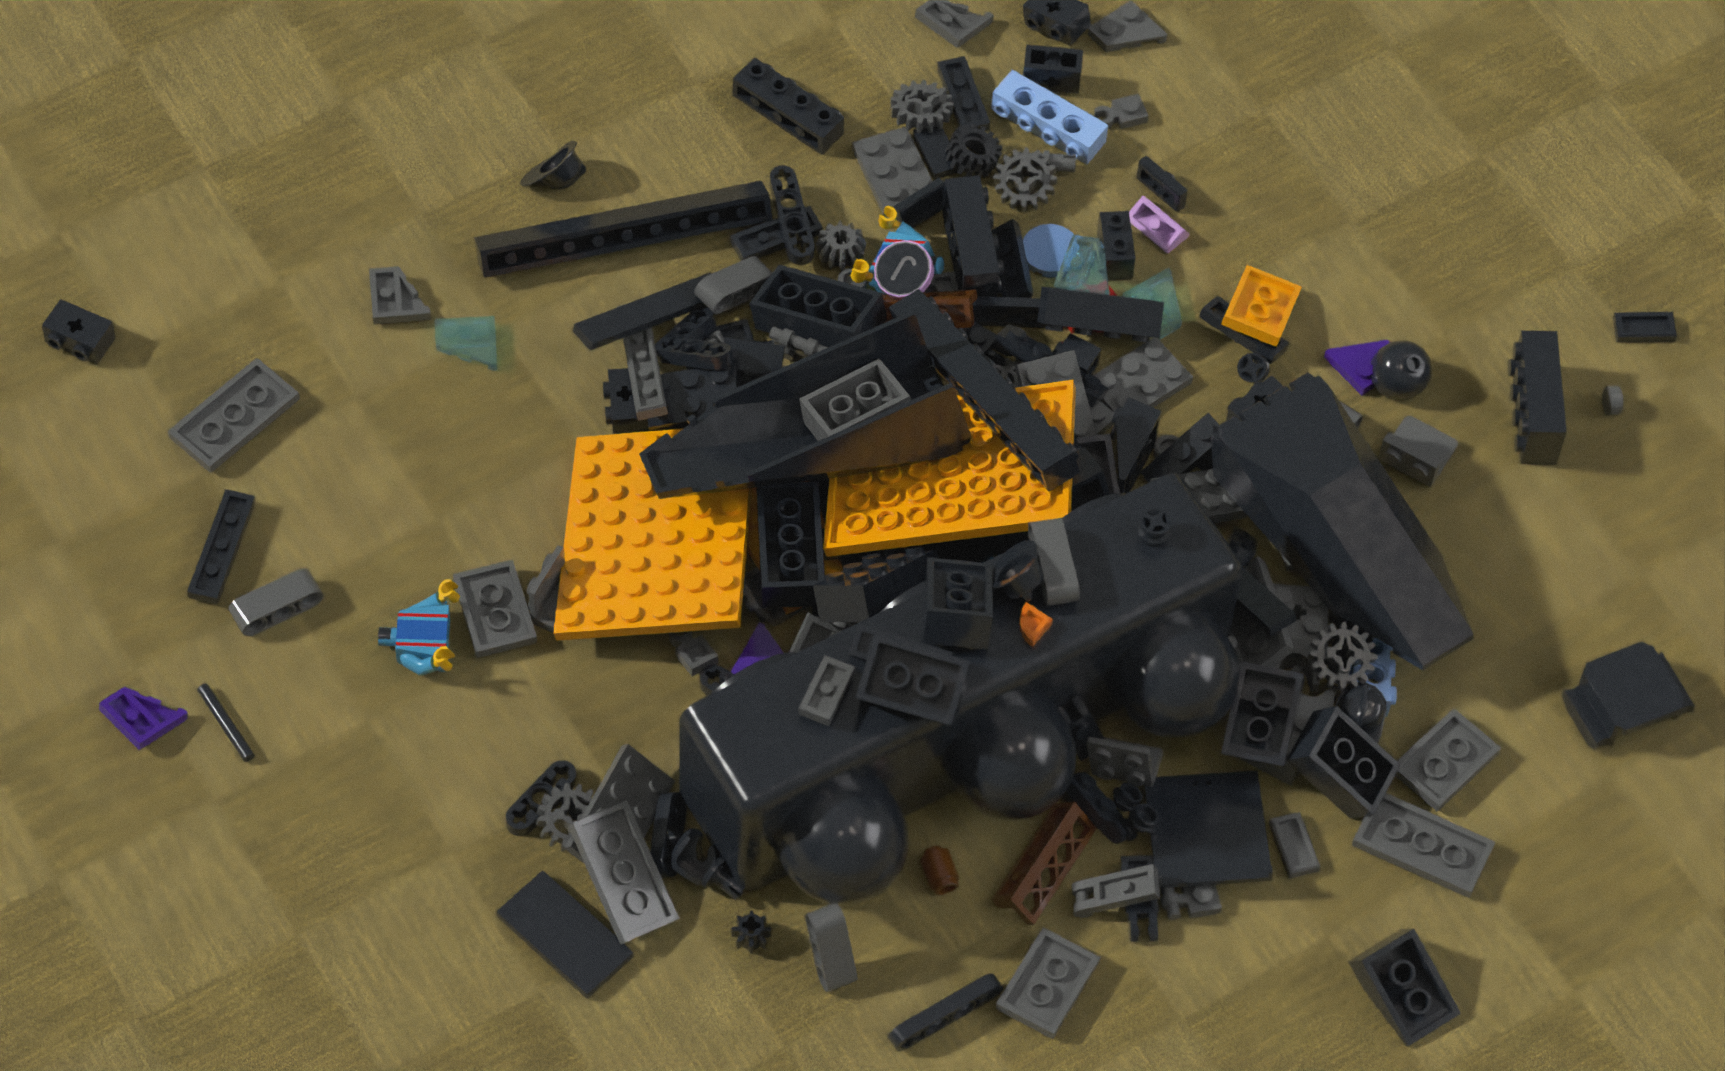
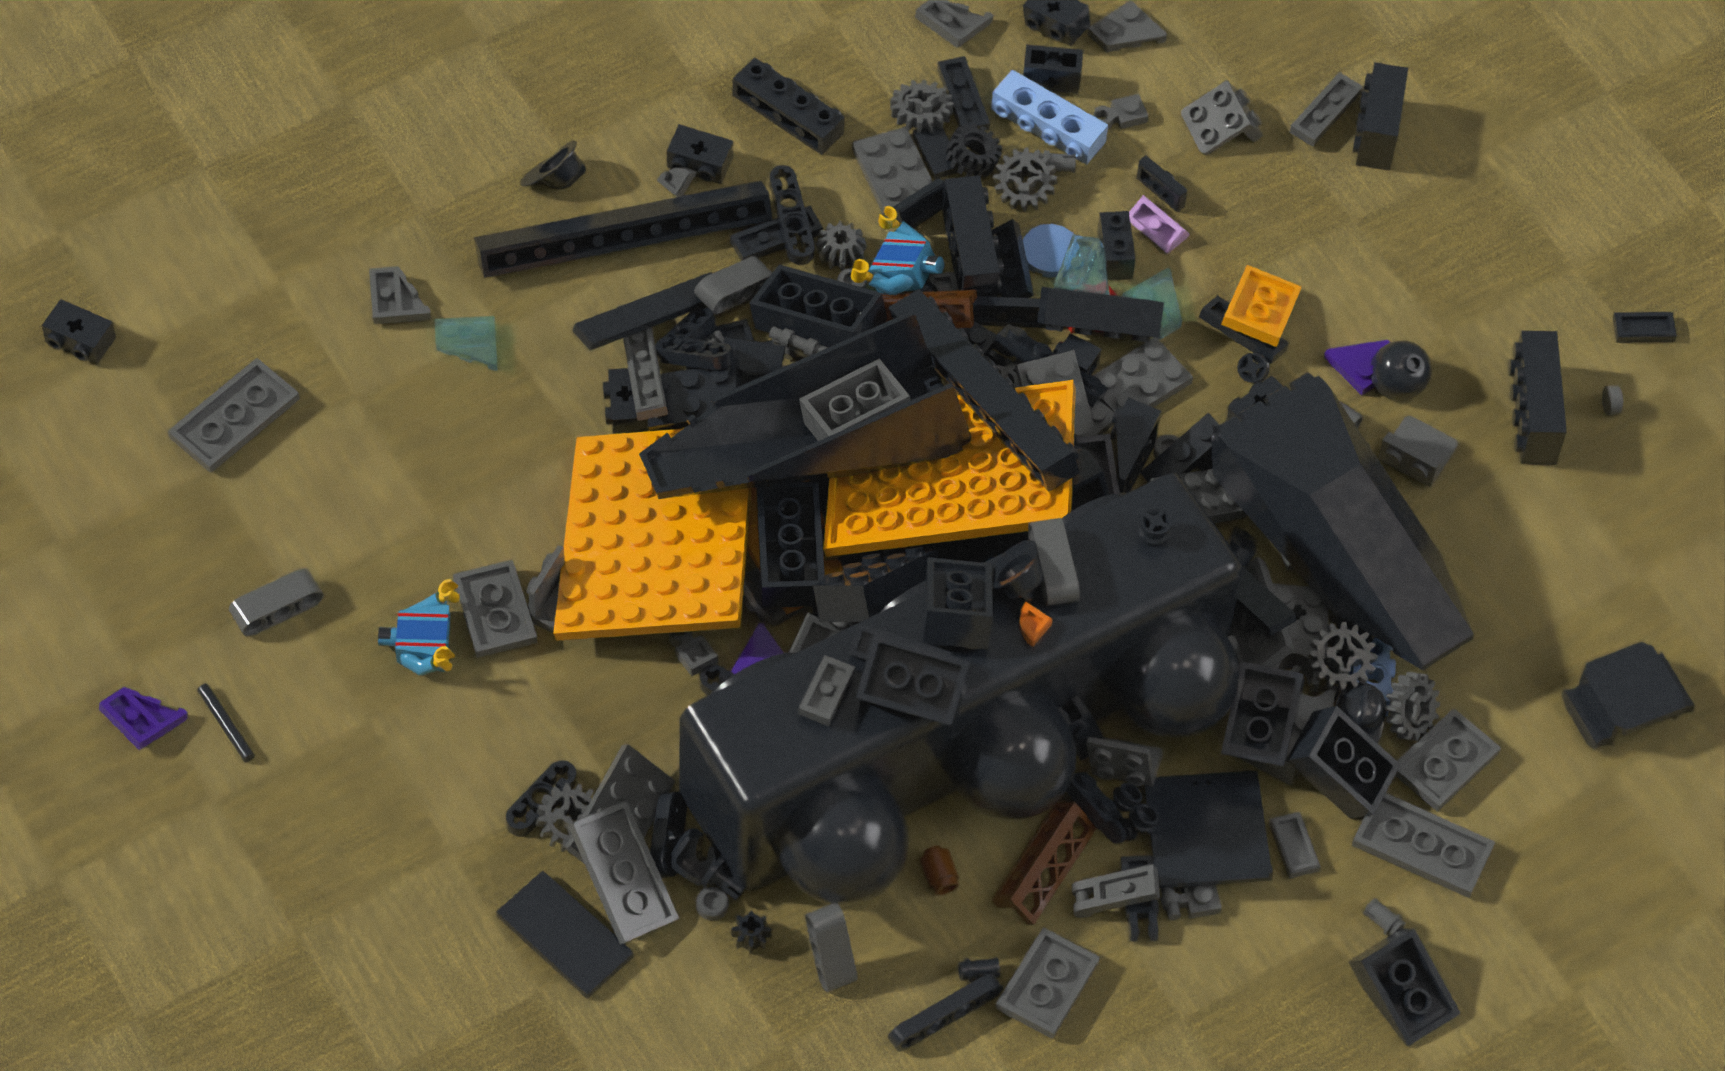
black plate [187,489,256,605] -> none
black tile [874,240,934,300] -> none
none -> dark grey tile [657,168,696,197]
none -> black brick [667,124,734,184]
none -> dark grey tile [696,887,729,921]
none -> black pin [958,957,1001,984]
none -> dark grey bracket [1181,80,1264,155]
none -> dark grey plate [1289,72,1363,147]
none -> black brick [1352,62,1409,171]
none -> dark grey pin [1363,898,1406,936]
none -> dark grey gear [1385,672,1441,741]

